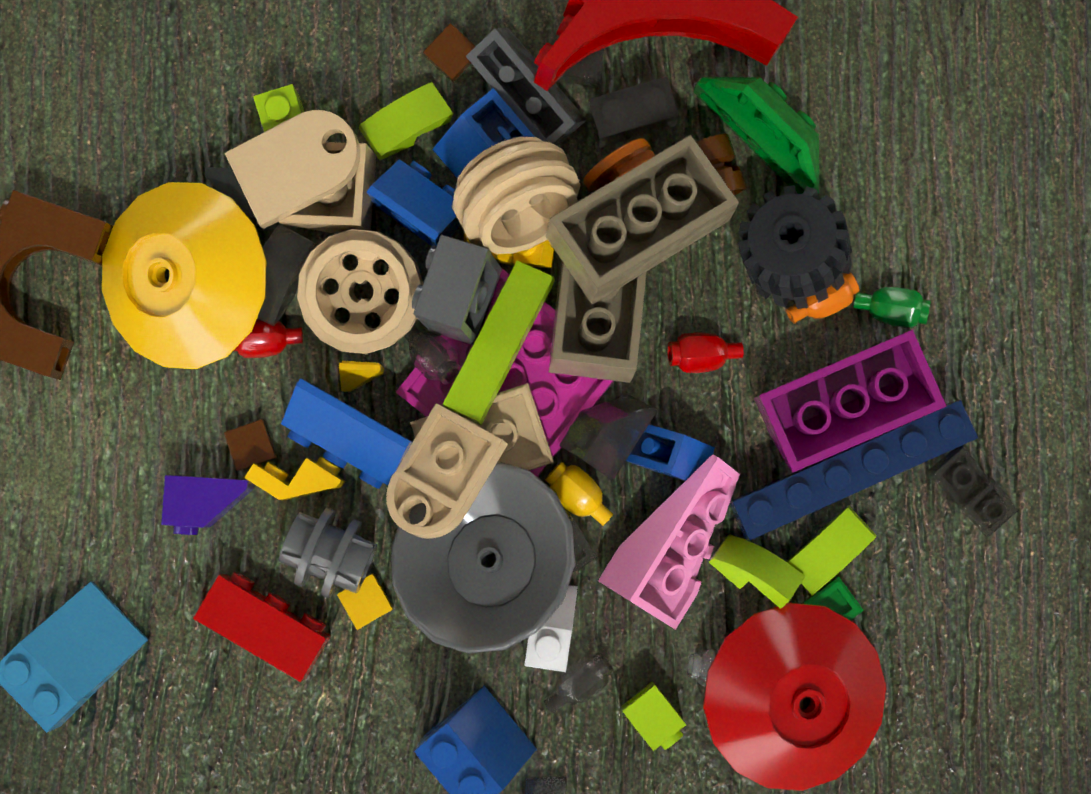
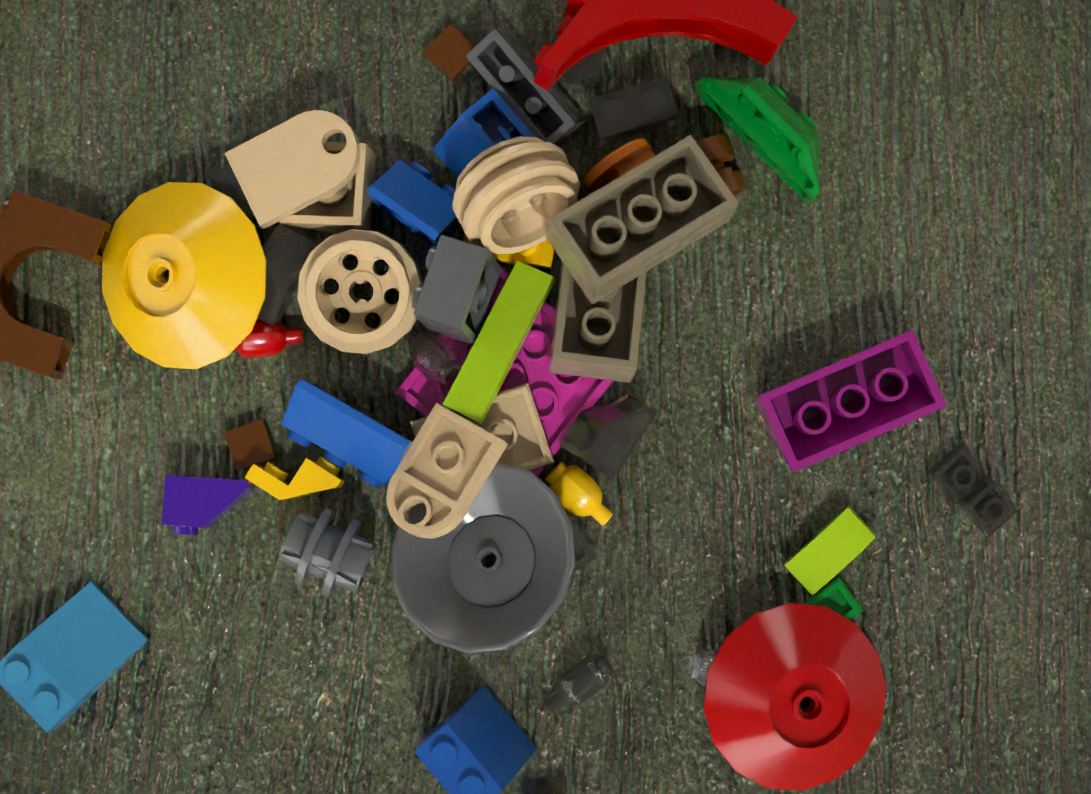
red brick [193,571,331,682] -> none
lime brick [253,84,304,132] -> none
yellow tile [337,573,394,630] -> none
yellow slope [339,361,385,392] -> none
lime slope [359,82,453,160] -> none
white slope [524,585,578,672] -> none
bright pink wedge [598,454,740,630] -> none
blue slope [613,418,715,481] -> none
lime brick [621,681,686,751] -> none
red plant [667,332,744,373] -> none
lime slope [709,534,805,609] -> none
dark blue brick [729,400,978,540] -> none
black wheel [738,185,853,309] -> none
orange plant [786,272,859,323] -> none
green plant [854,287,931,328] -> none

